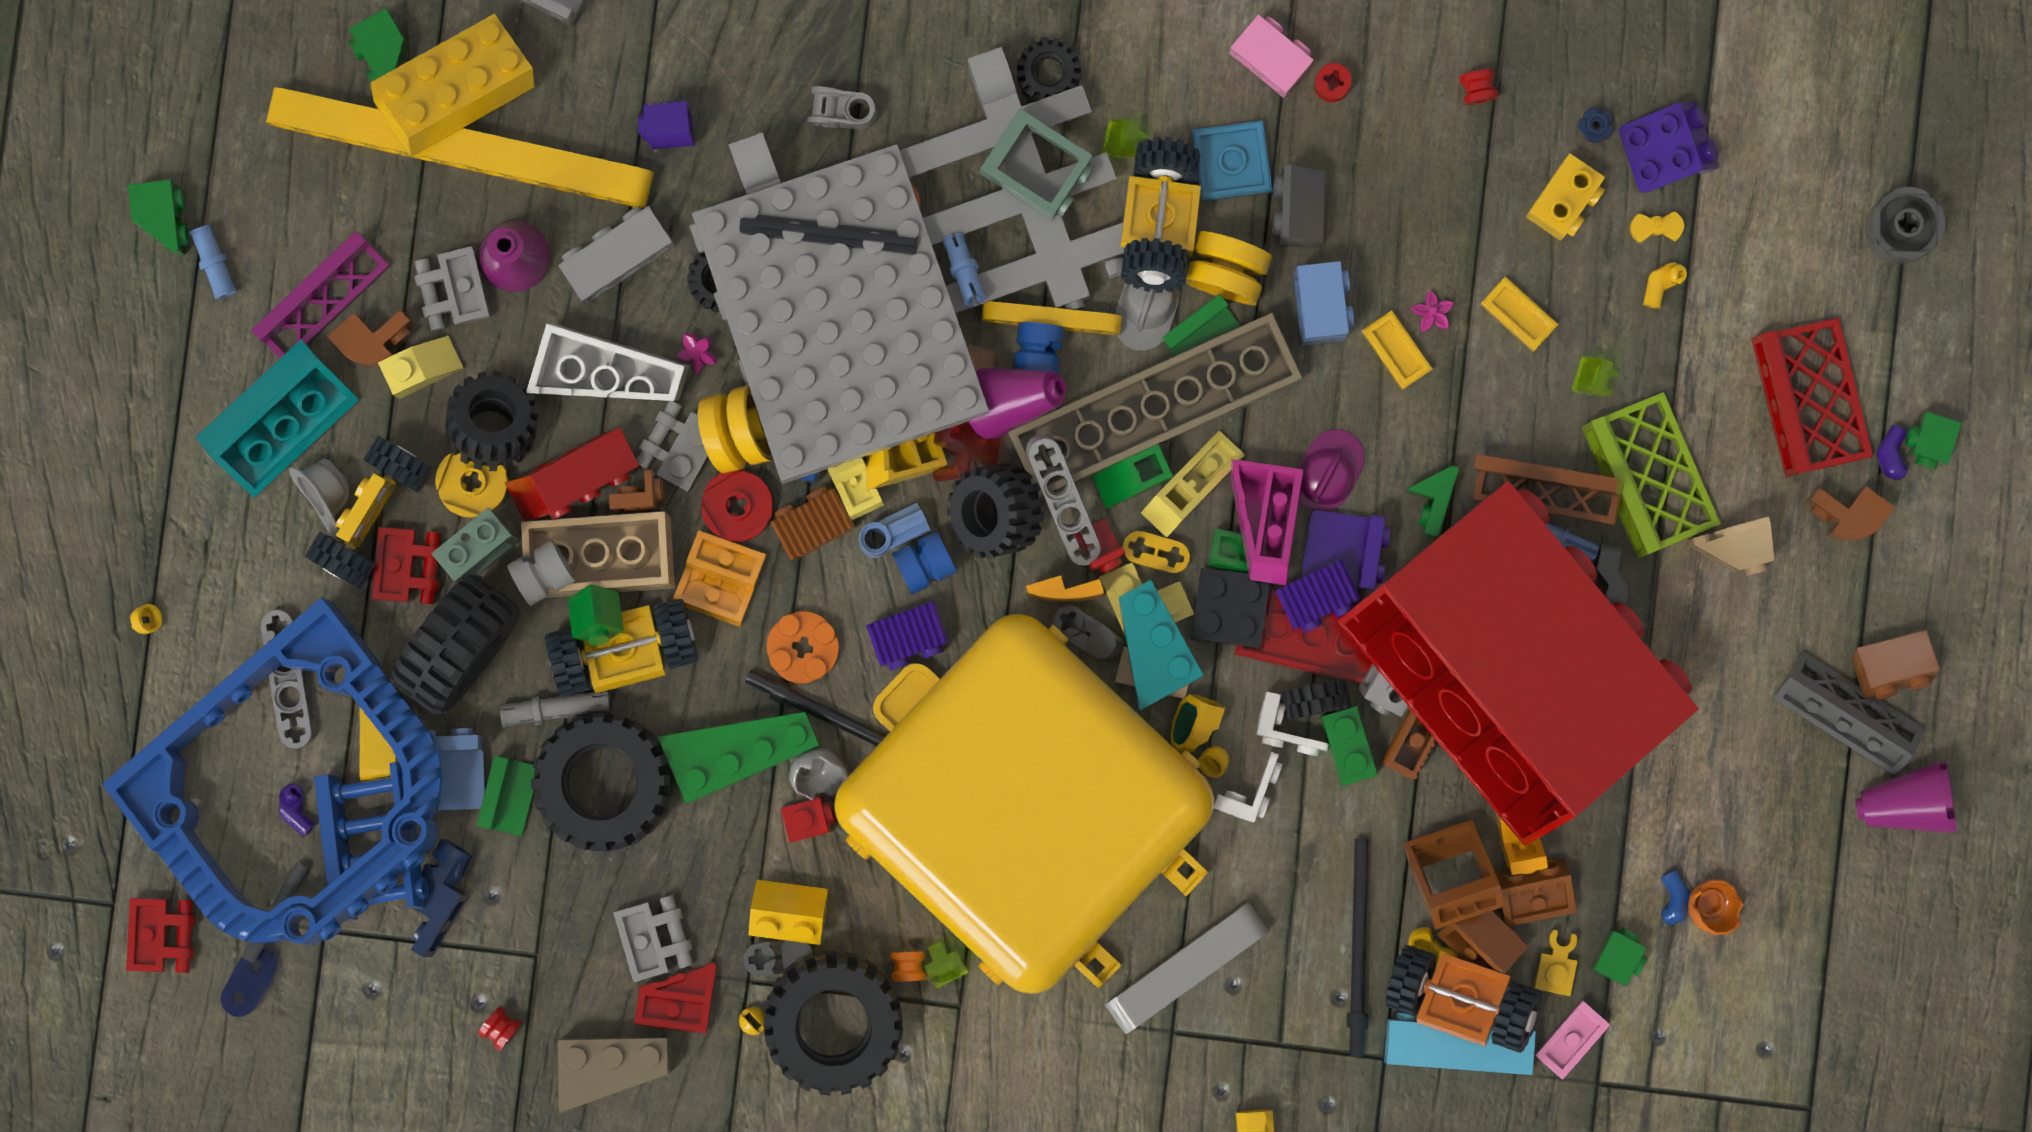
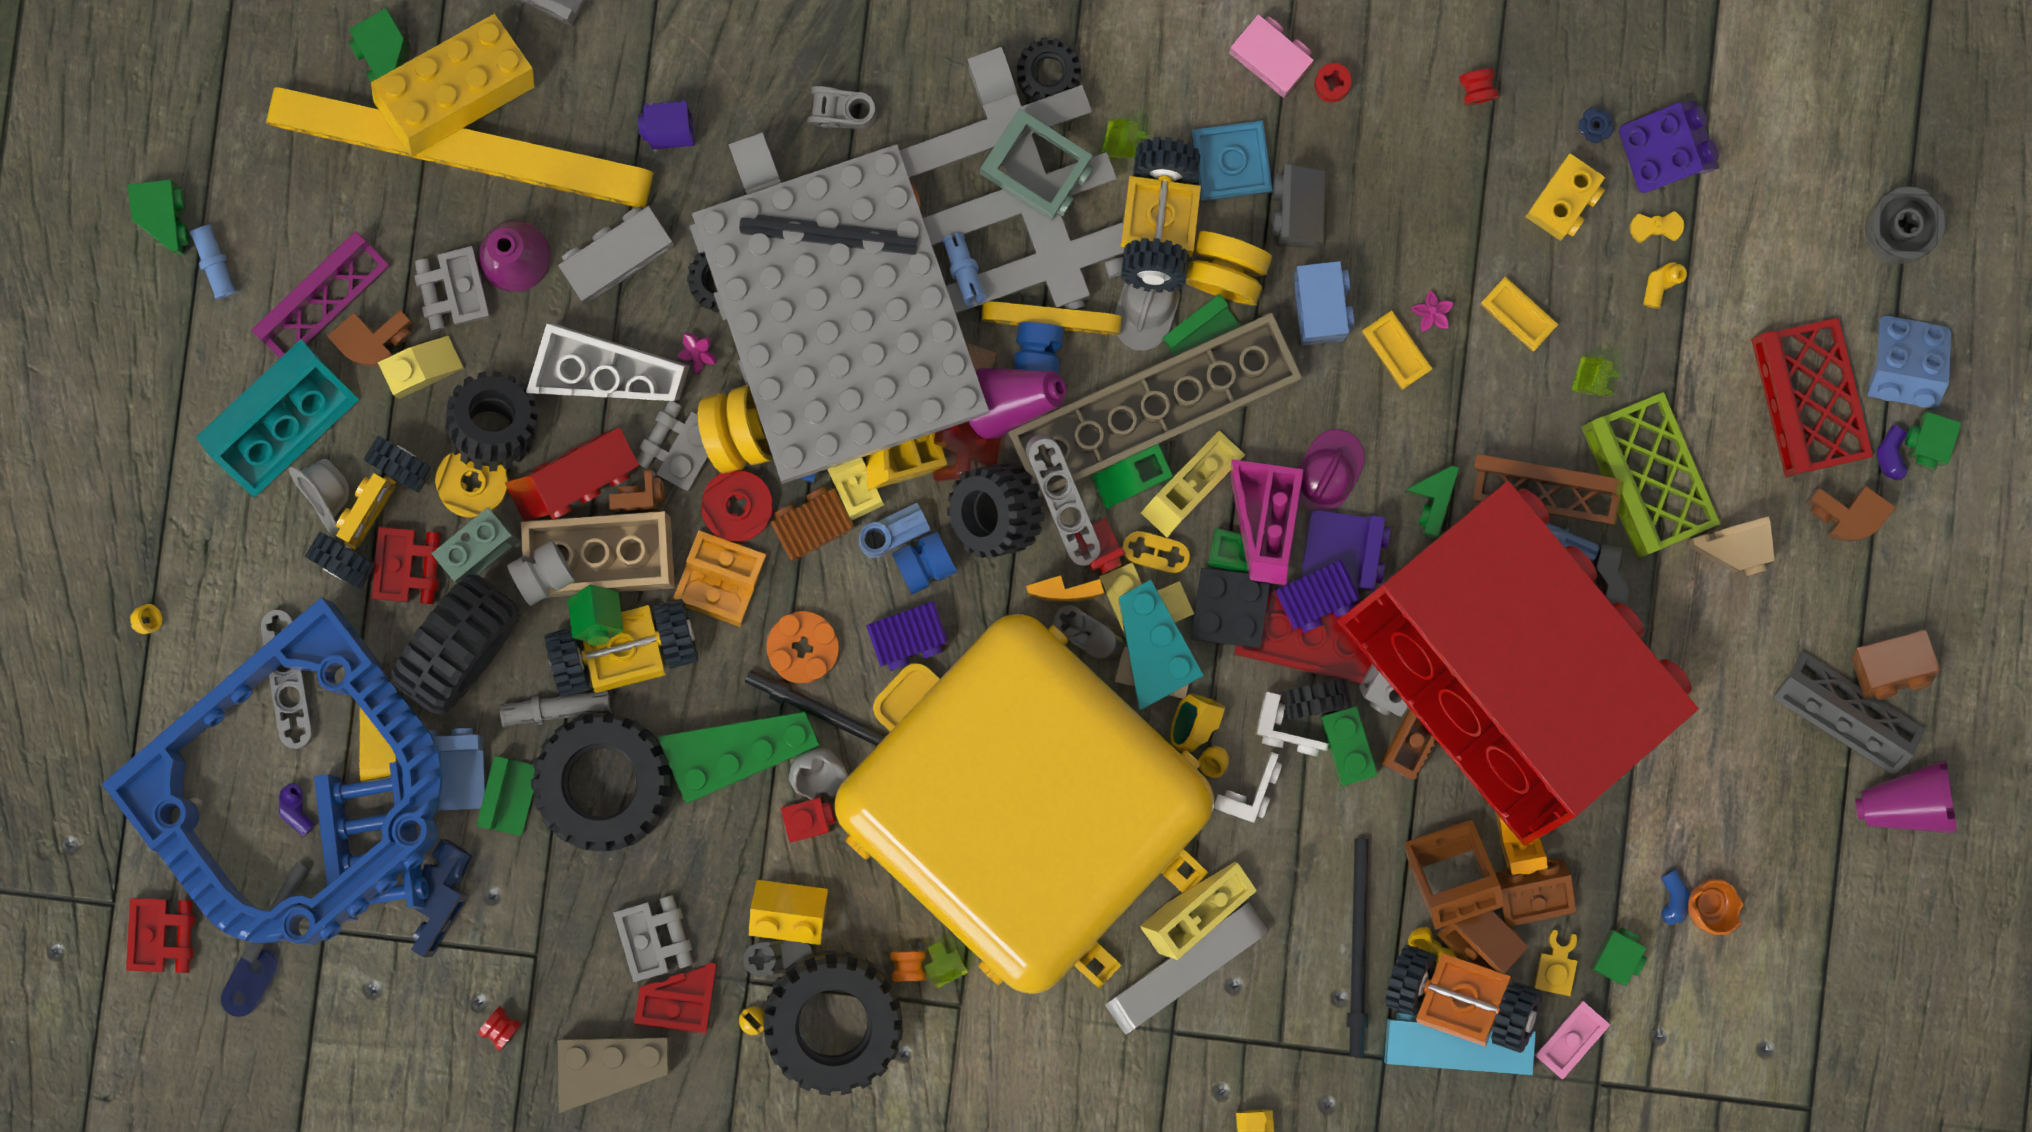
none -> light yellow slope [1140,862,1257,960]
none -> medium blue bracket [1867,316,1951,409]

